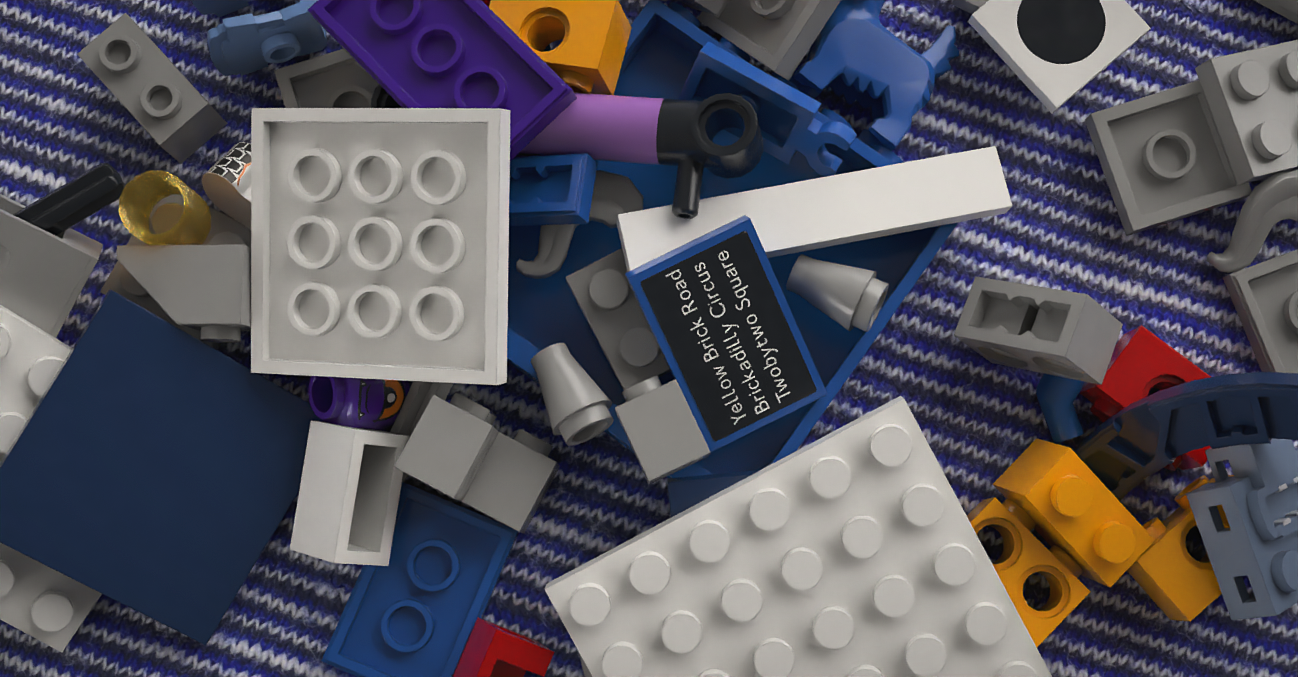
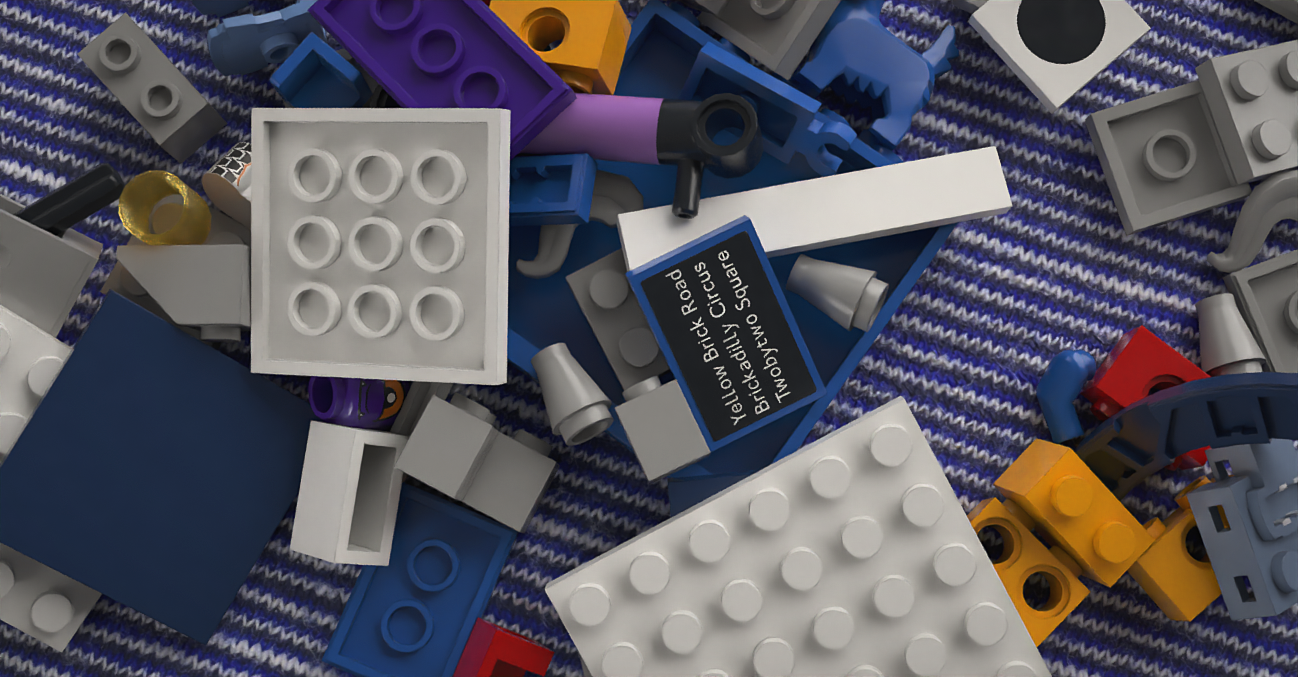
light grey brick [954,276,1123,385] -> none
none -> blue panel [269,32,373,108]
none -> light grey cone [1195,293,1267,377]

